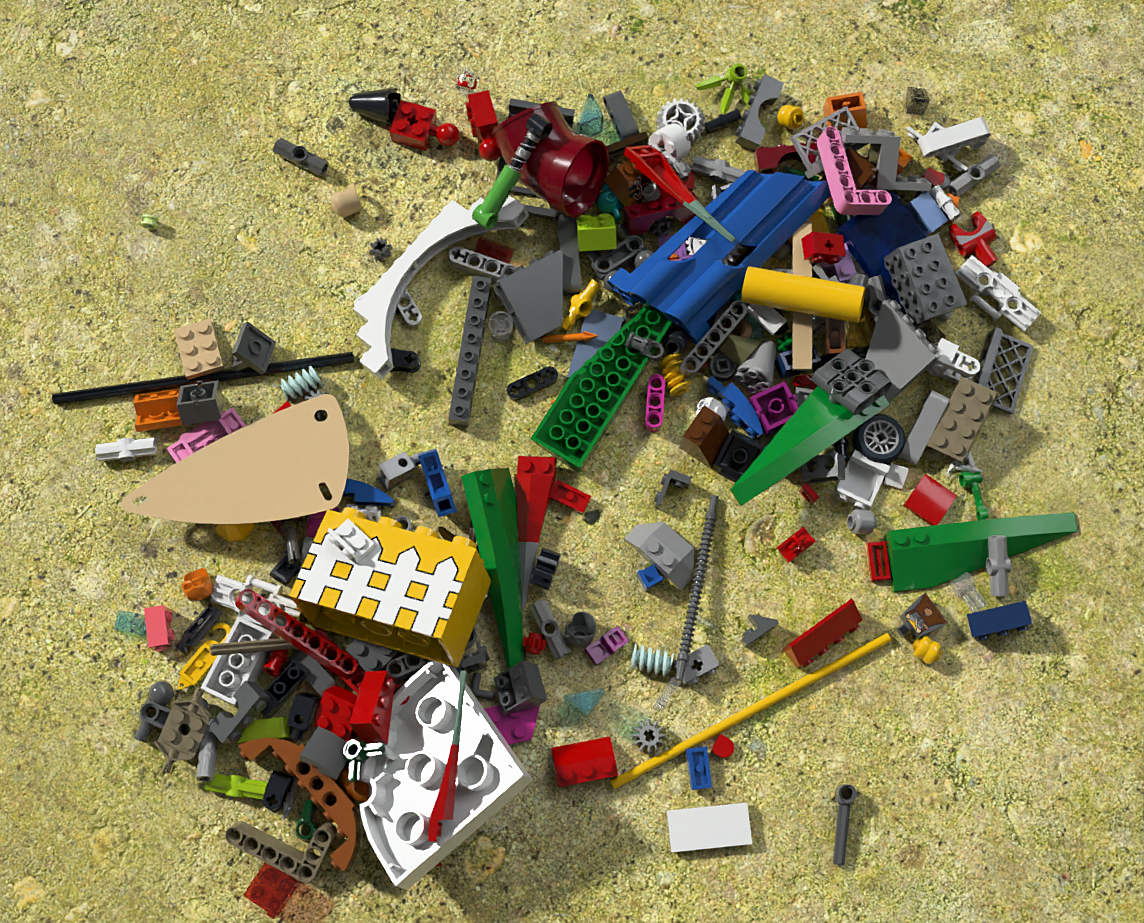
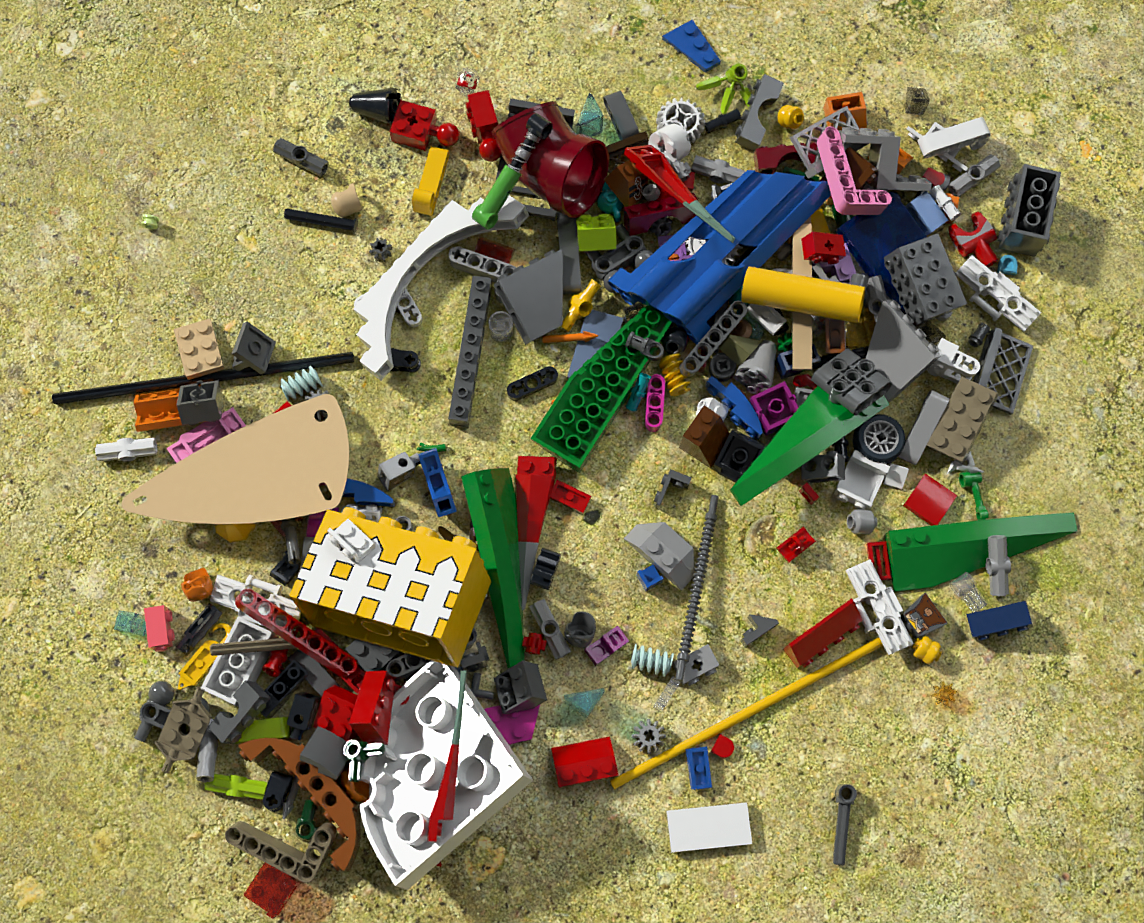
none -> black axle [284,208,358,233]
none -> yellow beam [412,146,450,216]
none -> green bar [417,443,446,452]
none -> teal pin [625,372,651,412]
none -> blue wing [662,20,721,73]
none -> white piece [846,560,914,655]
none -> clear yellow gear [931,681,958,707]
none -> dark grey pin [968,323,990,347]
none -> dark grey brick [997,164,1061,257]
none -> medium azure tile [997,255,1018,276]

